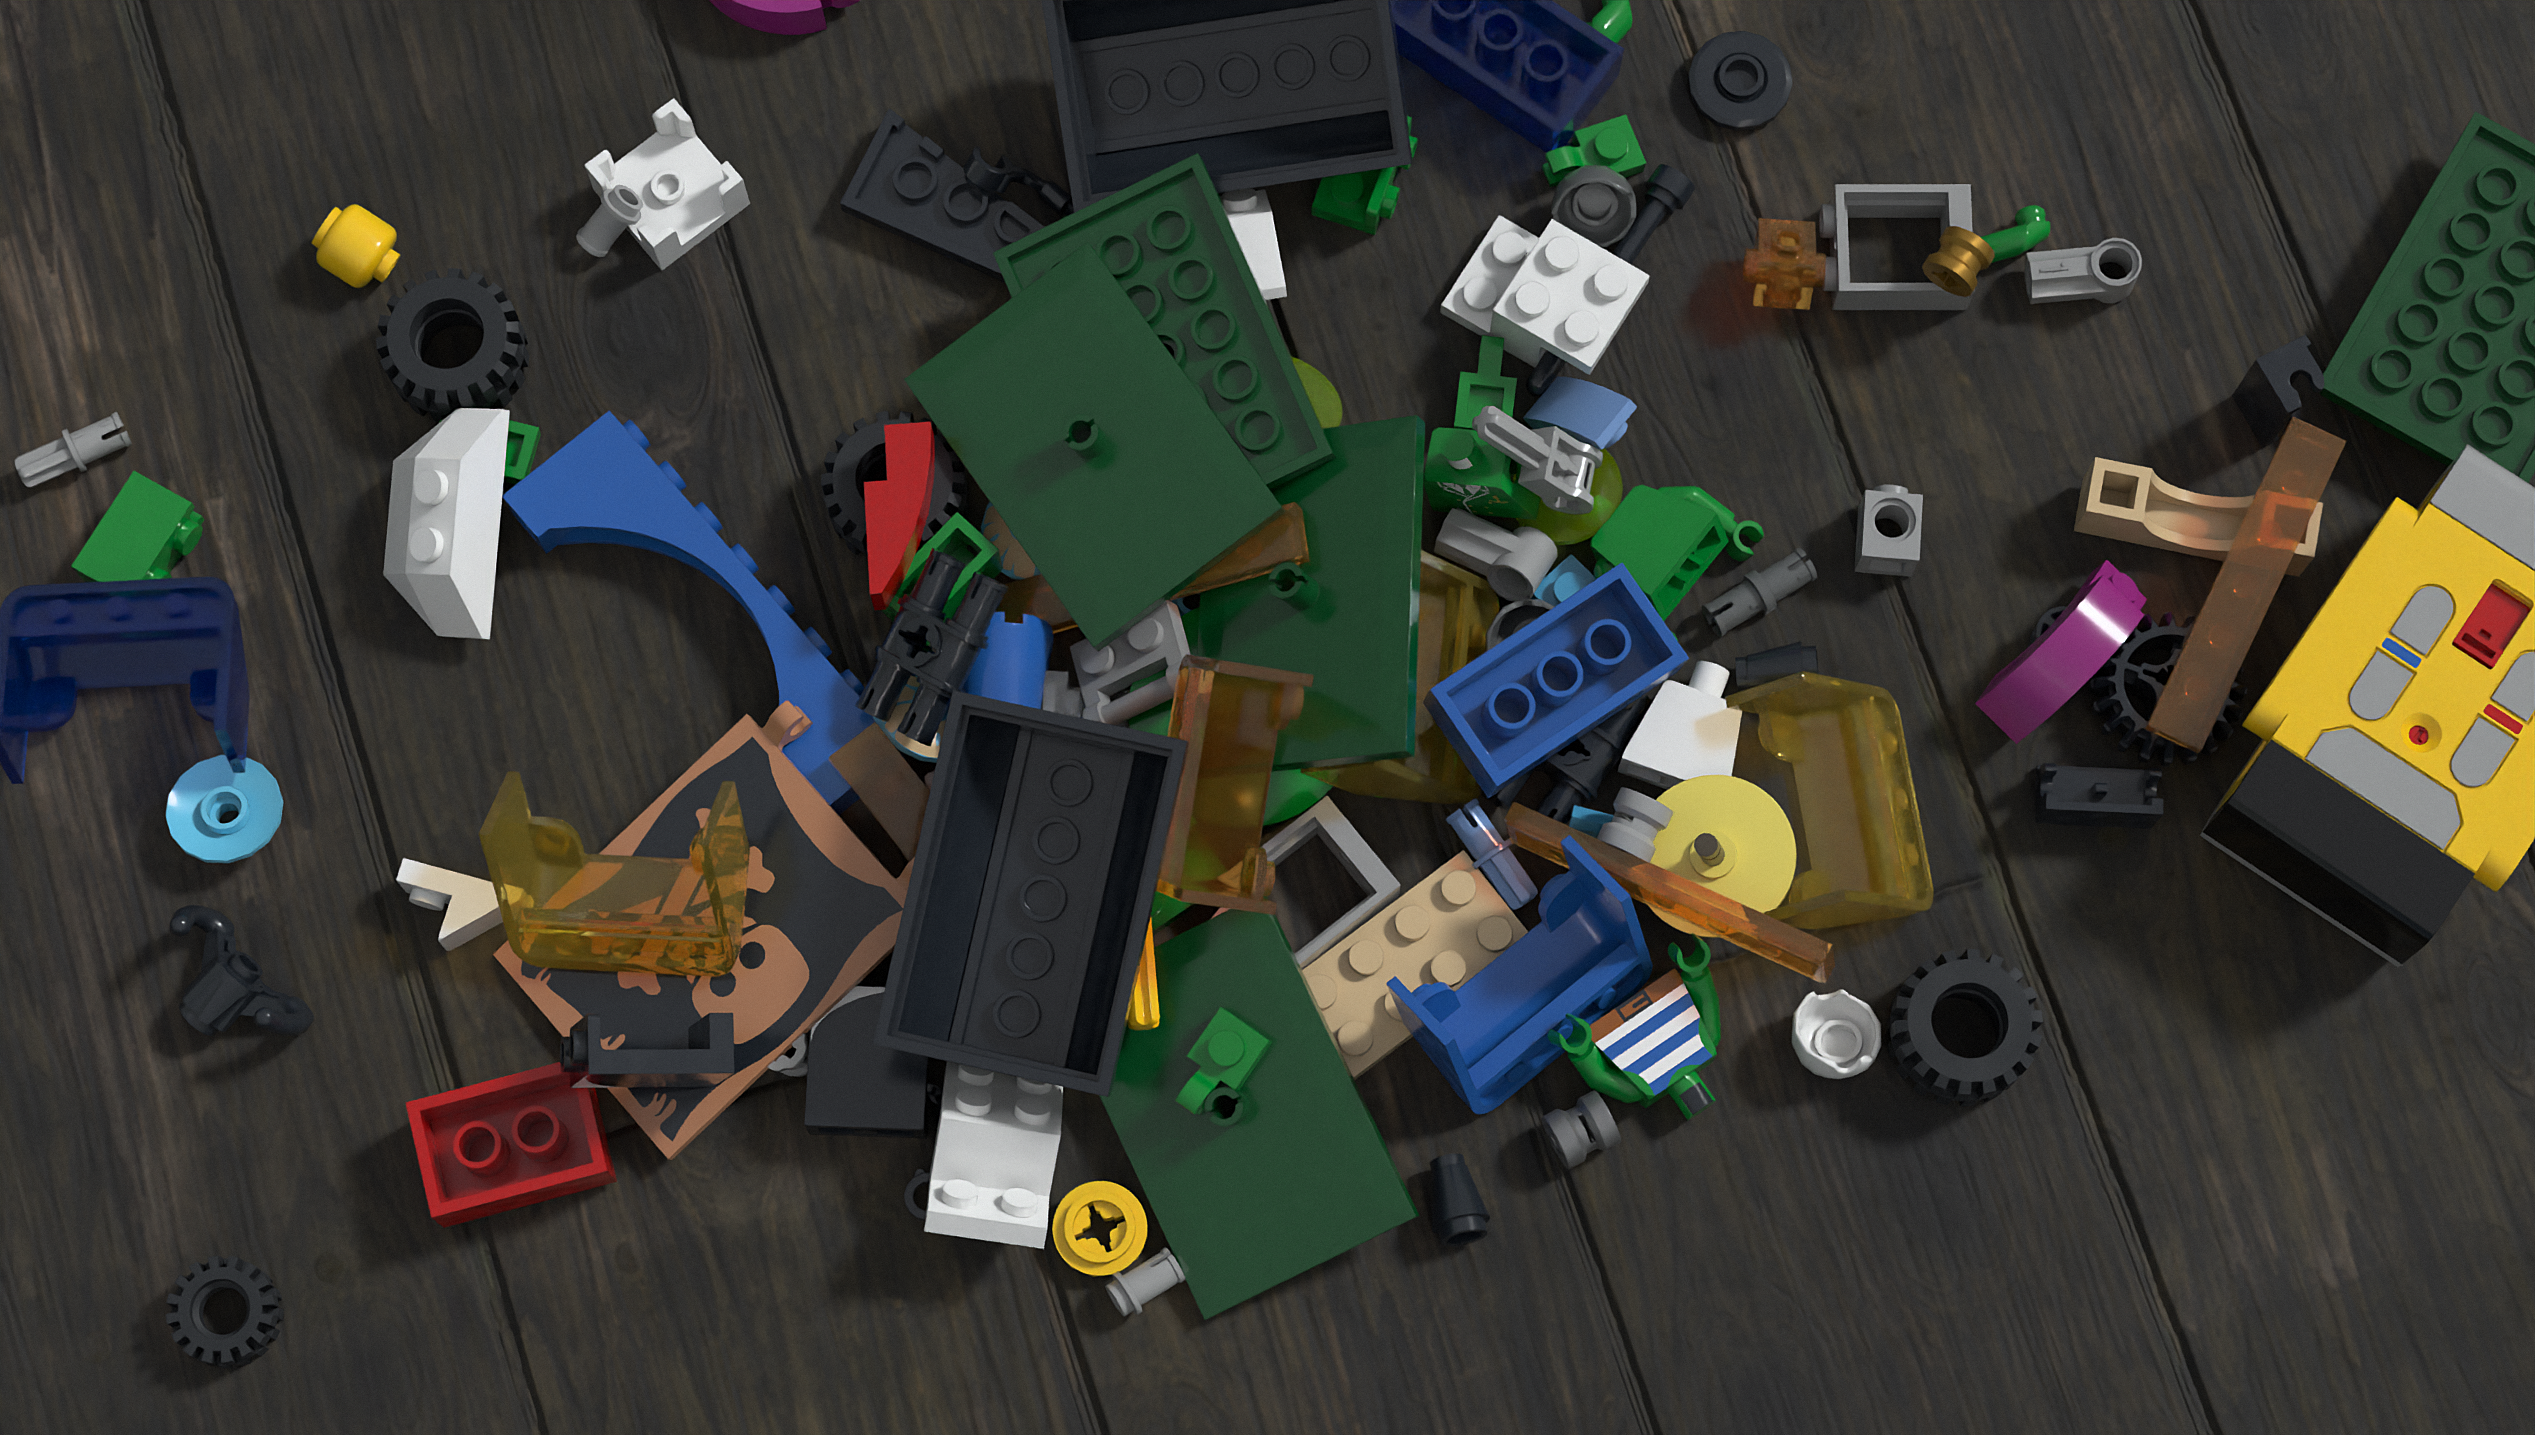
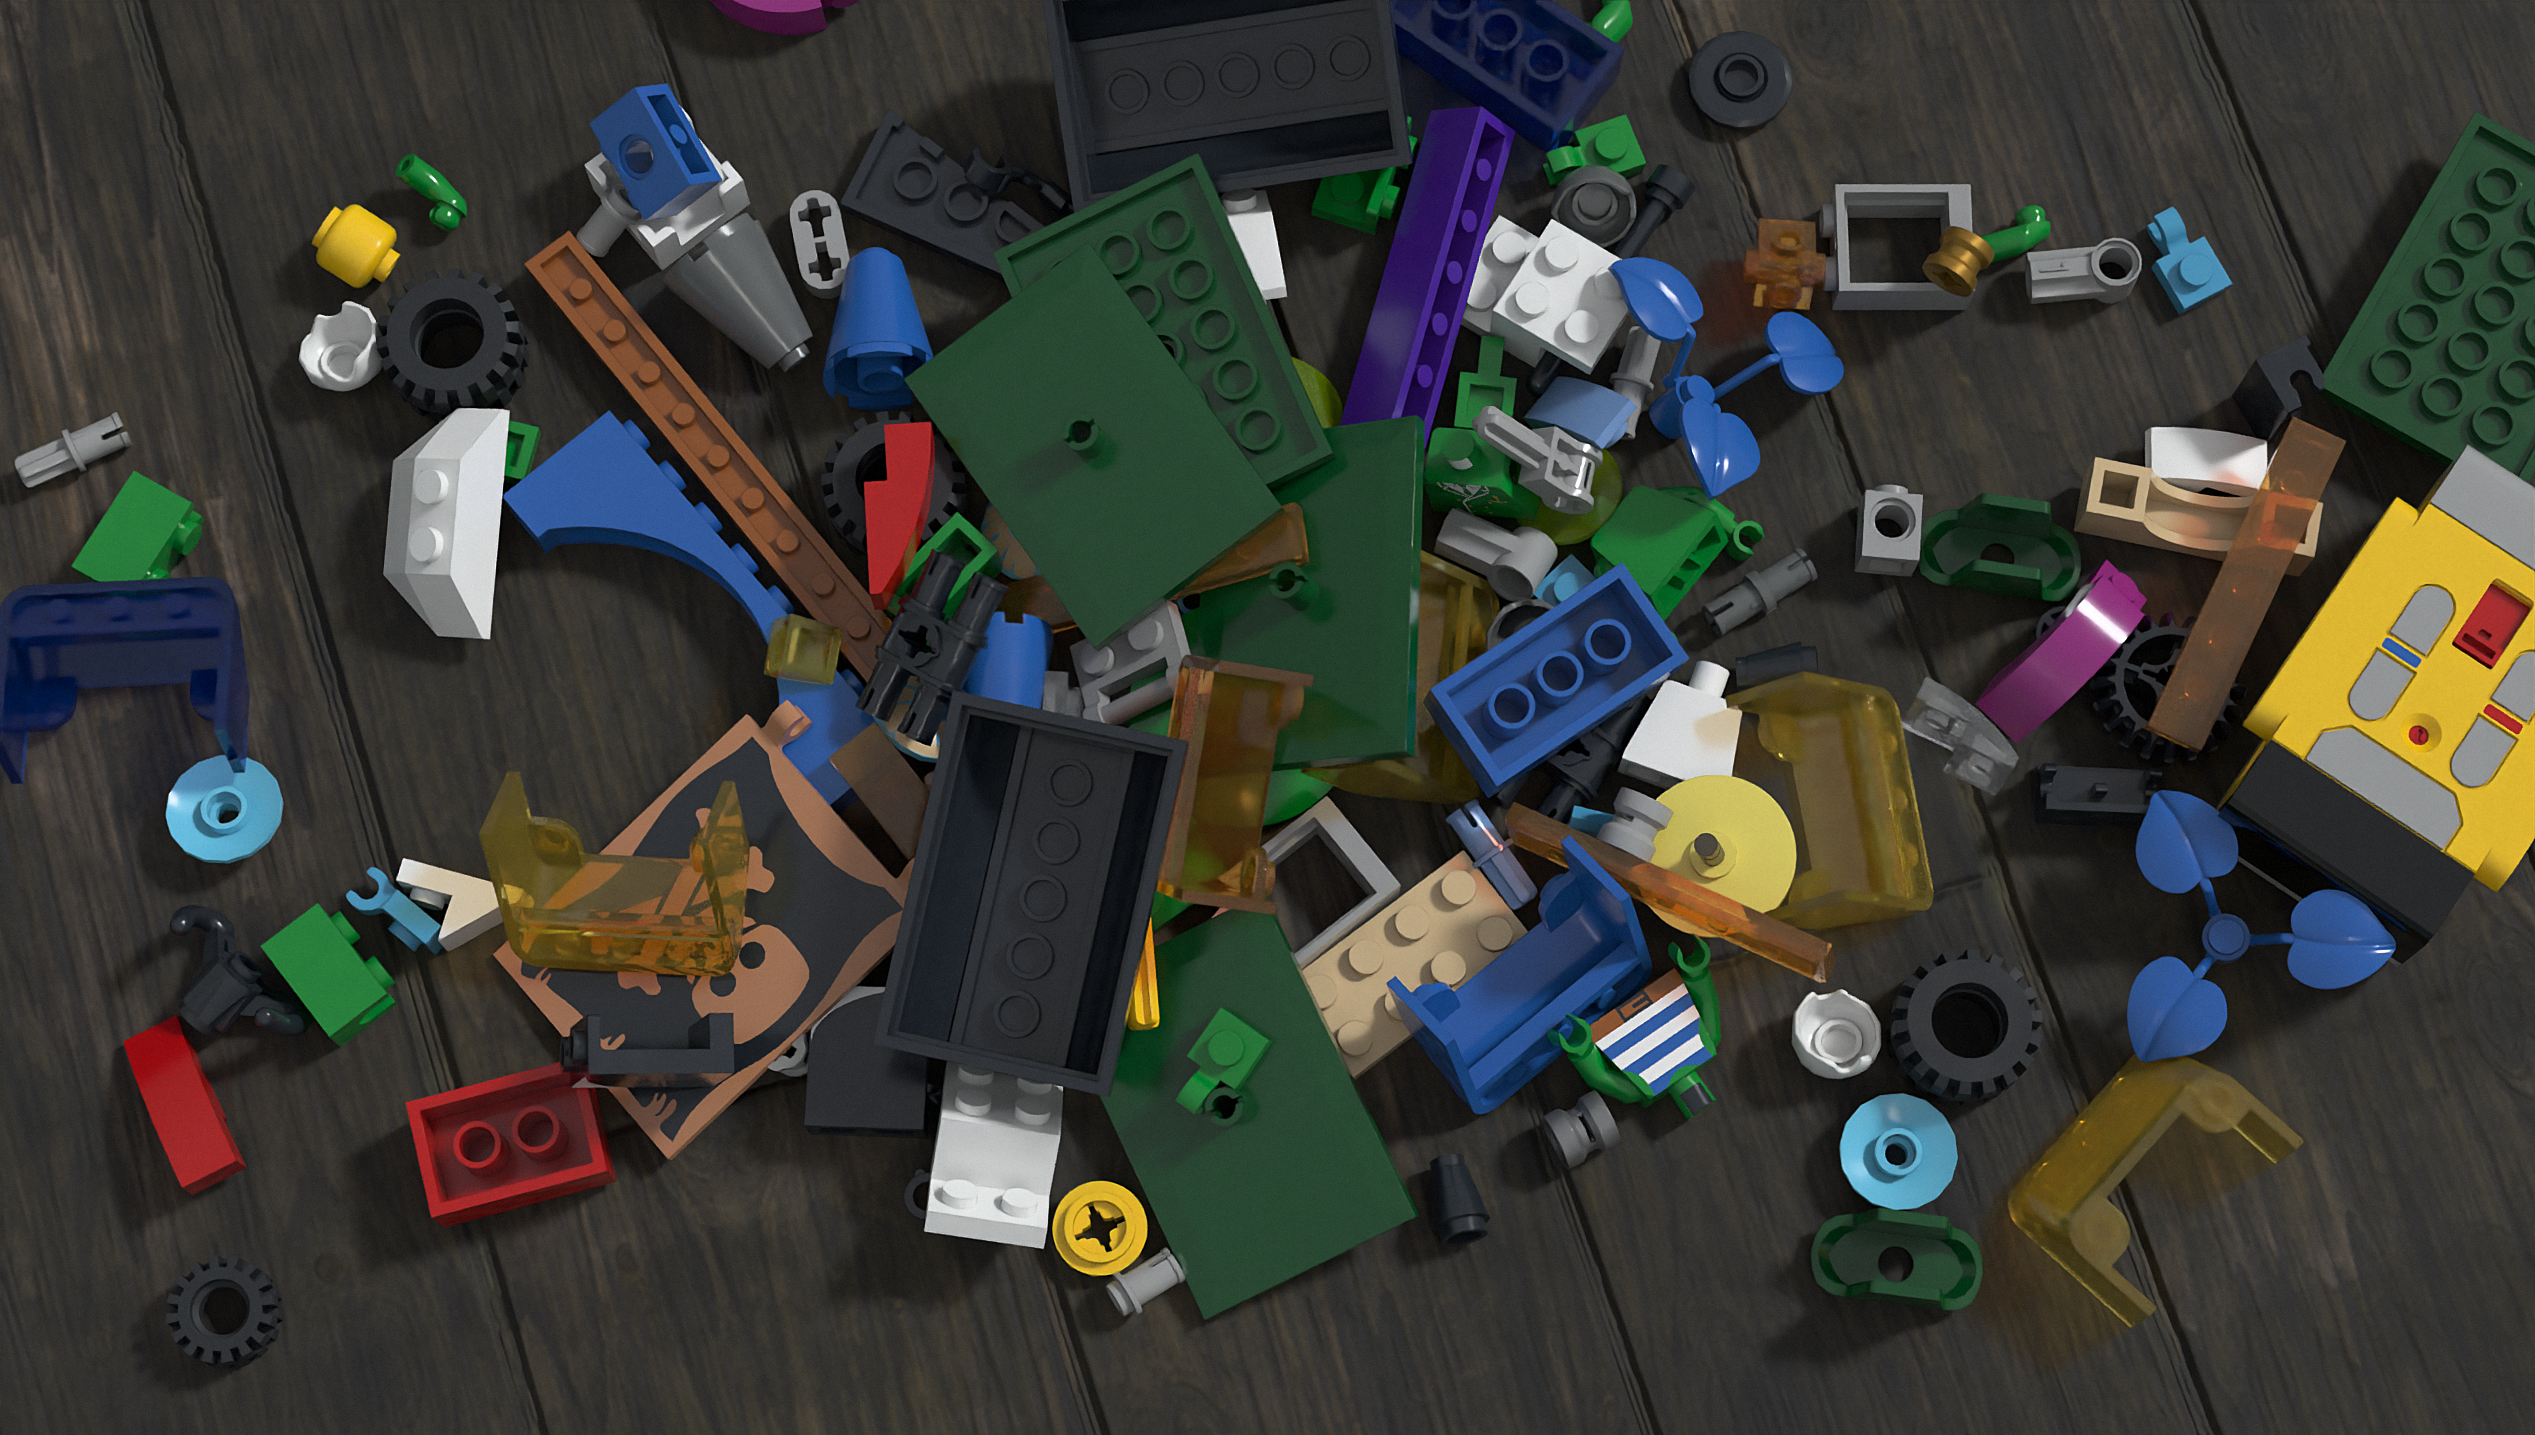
none -> red slope [123,1015,247,1195]
none -> green brick [260,903,398,1047]
none -> white hair [299,301,383,391]
none -> dark azure plate [346,867,443,955]
none -> green arm [395,153,467,232]
none -> dark orange plate [524,231,892,685]
none -> blue brick [589,83,722,221]
none -> dark grey cone [663,212,814,373]
none -> clear yellow slope [764,614,843,686]
none -> light grey beam [790,190,850,299]
none -> blue cone [823,247,934,411]
none -> dark purple brick [1340,106,1515,452]
none -> blue plant [1607,257,1844,500]
none -> light grey axle [1609,326,1661,440]
none -> dark green piece [1811,1208,1983,1310]
none -> medium azure dish [1839,1093,1958,1211]
none -> clear slope [1900,677,2019,795]
none -> dark green piece [1918,493,2081,601]
none -> clear yellow windscreen [2008,1053,2304,1328]
none -> blue plant [2127,790,2396,1063]
none -> white slope [2145,427,2268,497]
none -> dark azure plate [2146,206,2232,315]

